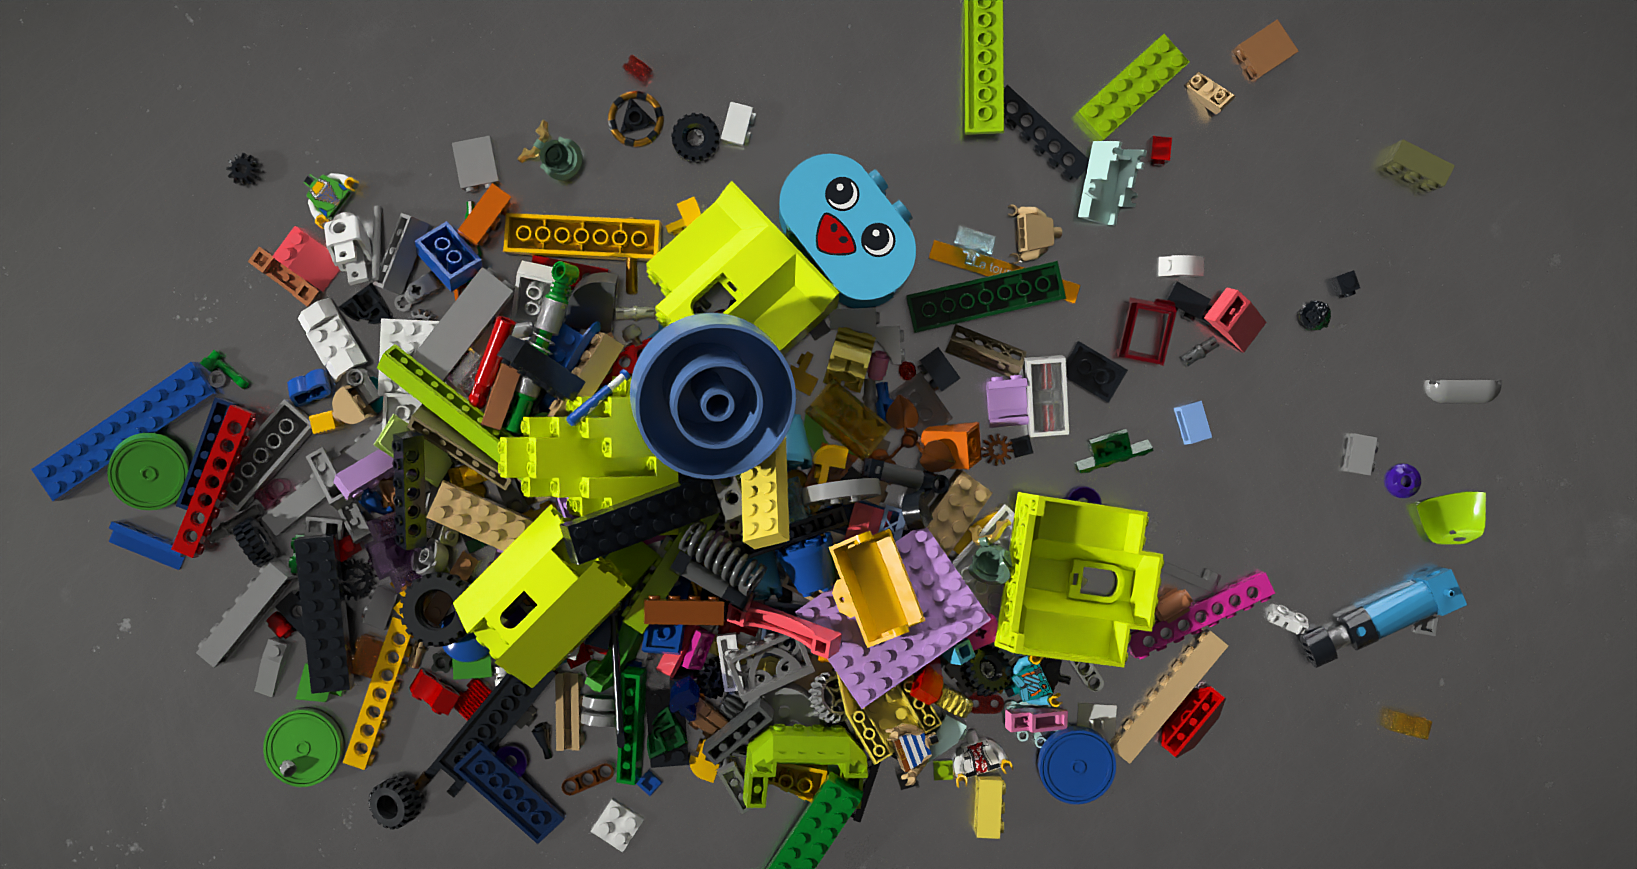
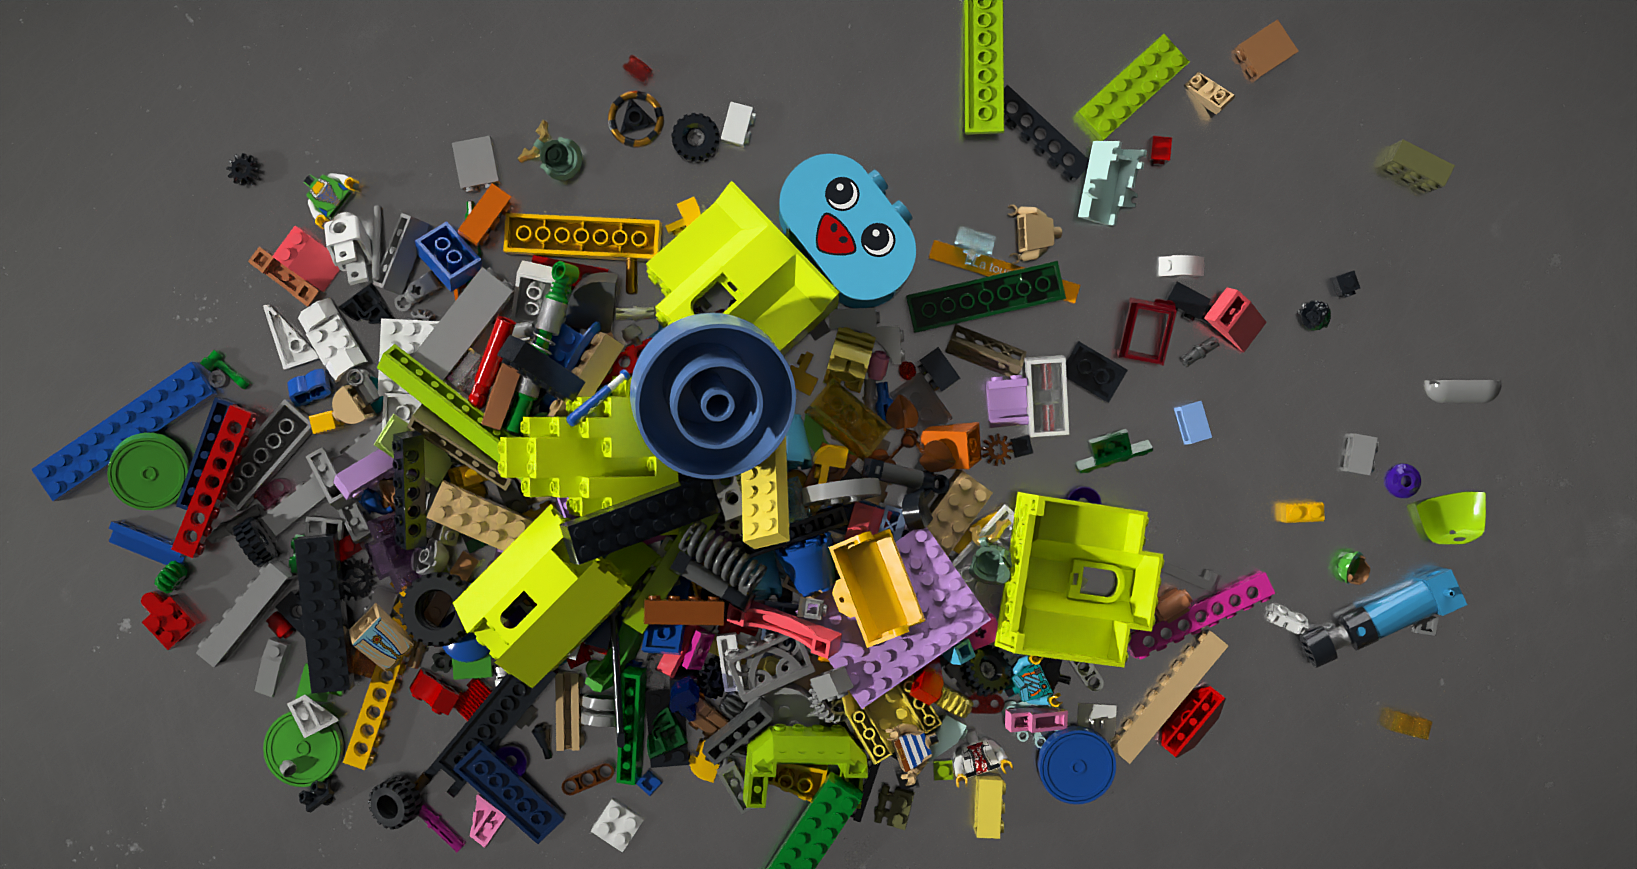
none -> red brick [141,591,202,650]
none -> green gear [154,561,187,594]
none -> white wing [263,305,320,370]
none -> white wing [287,695,339,738]
none -> black hips [299,778,334,813]
none -> tan slope [349,603,414,672]
none -> magenta pin [418,804,465,853]
none -> bright pink wing [470,794,507,848]
none -> light grey window [797,597,828,620]
none -> light grey brick [810,666,854,702]
none -> olive plate [874,785,915,830]
none -> yellow brick [1280,502,1325,523]
none -> piece [1338,551,1370,585]

